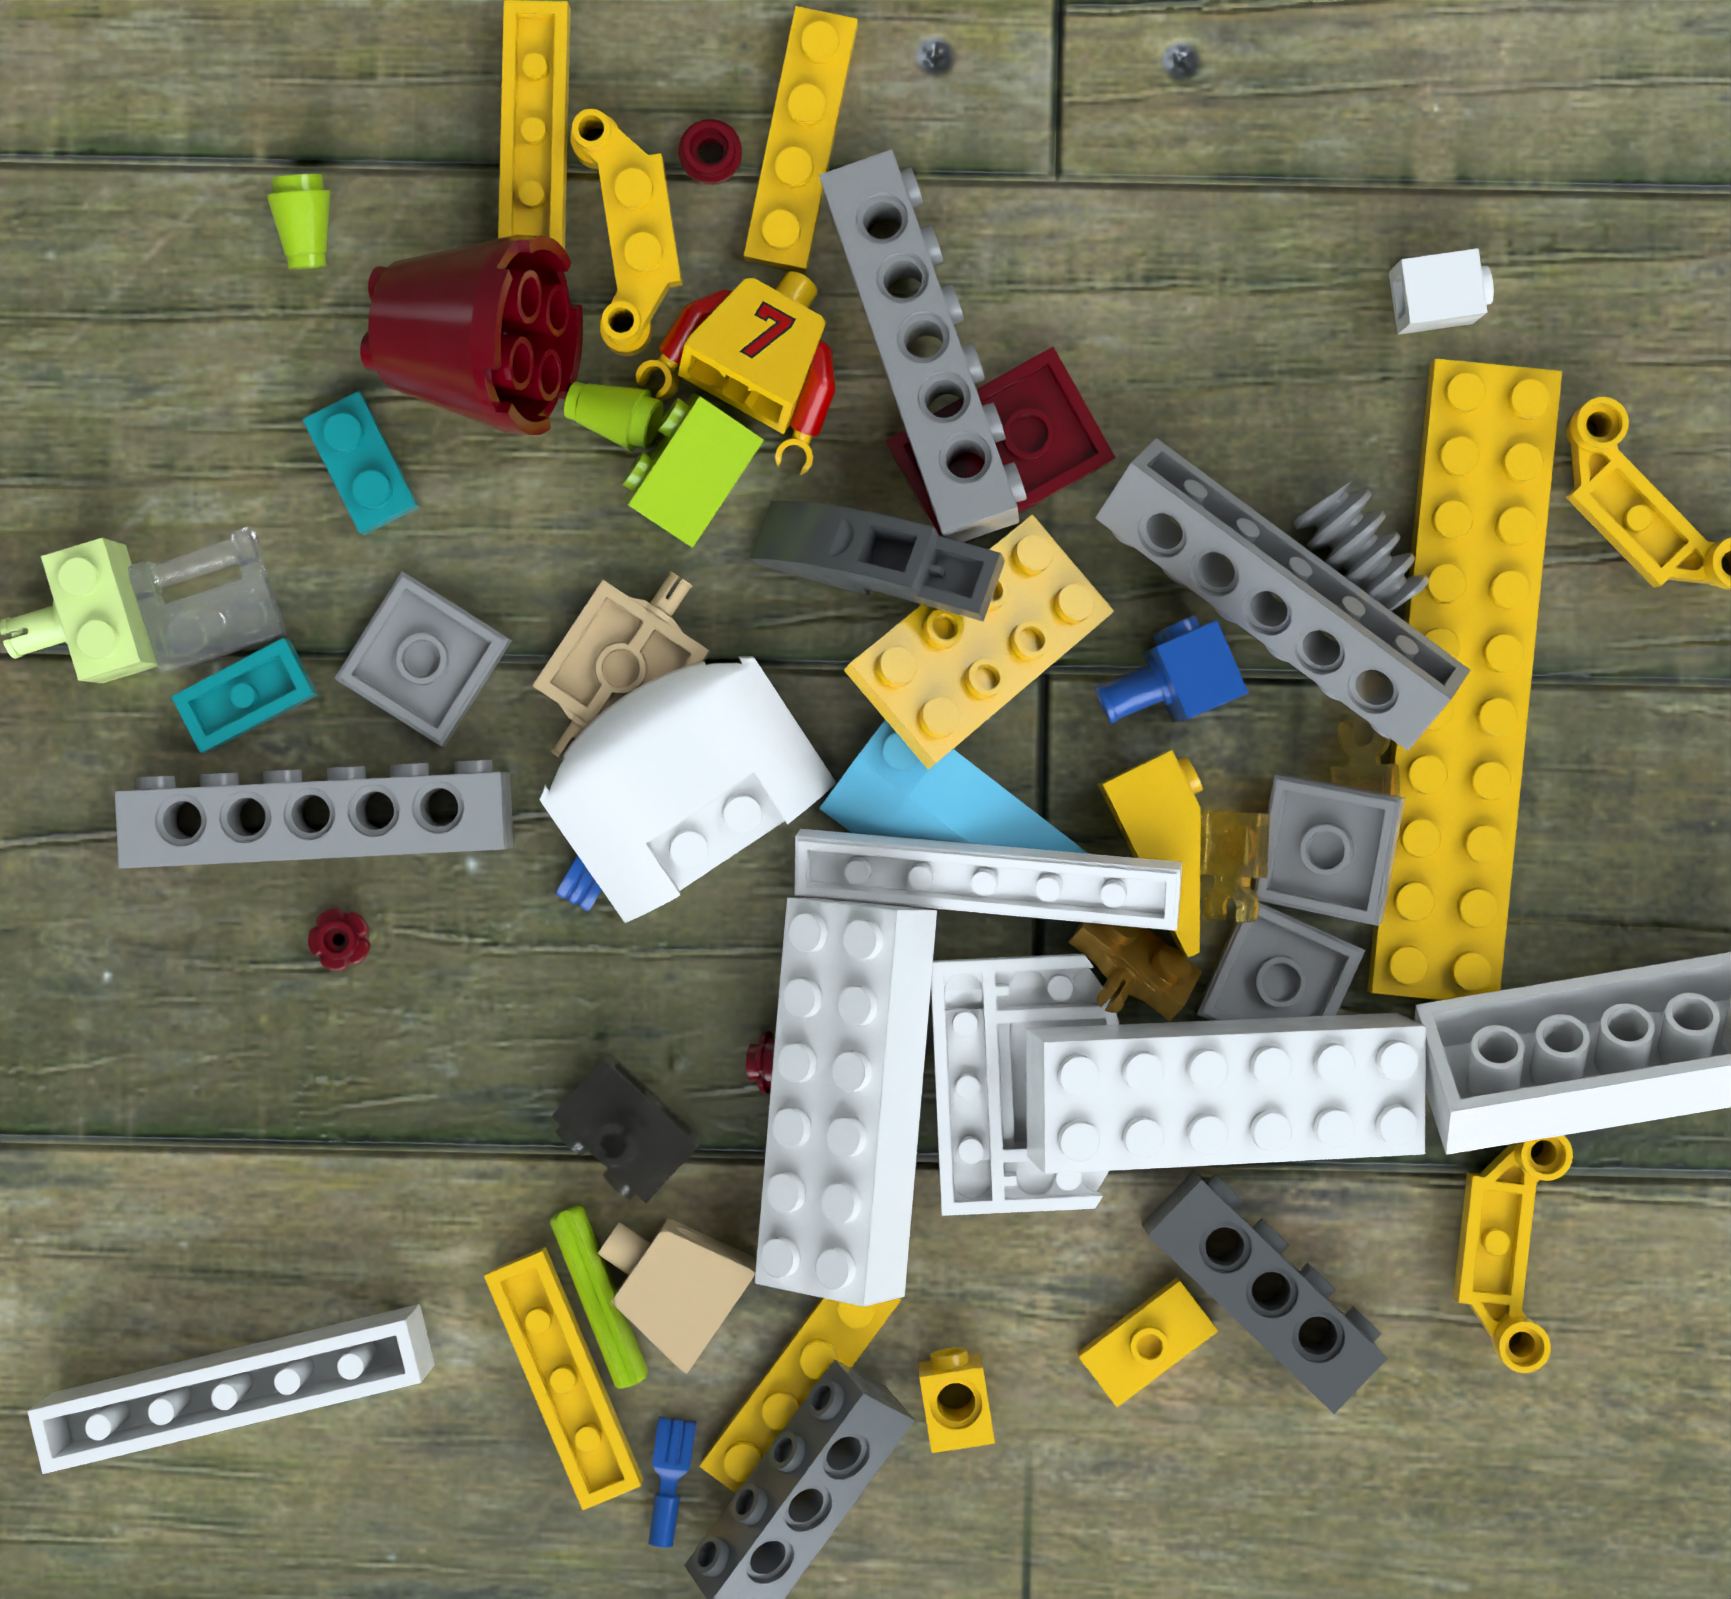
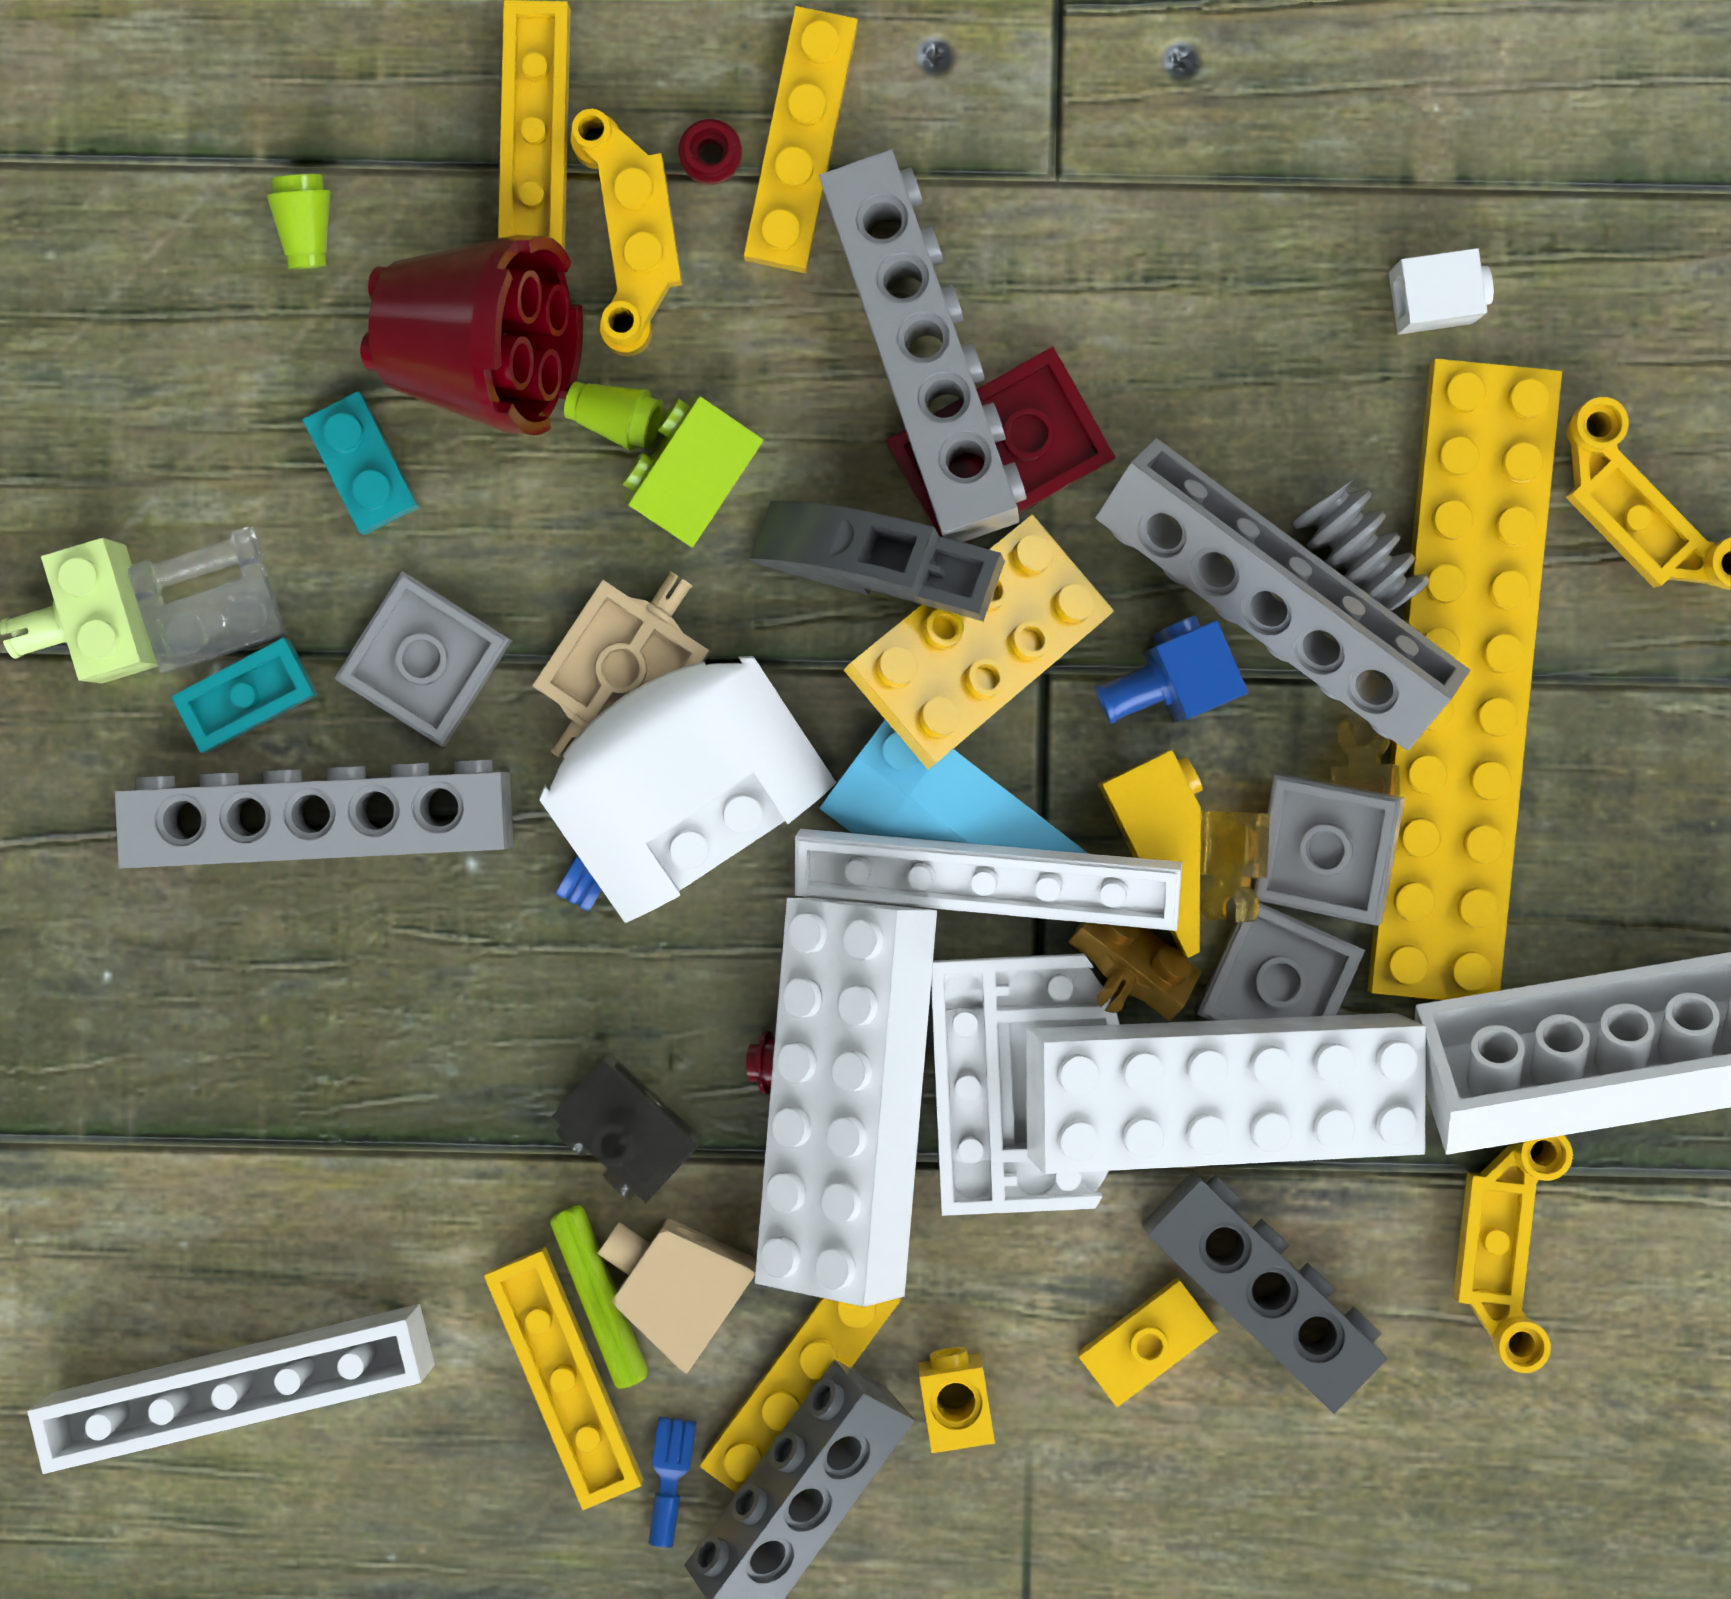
dark red plate [308,908,371,971] -> none
yellow torso [636,271,836,475] -> none

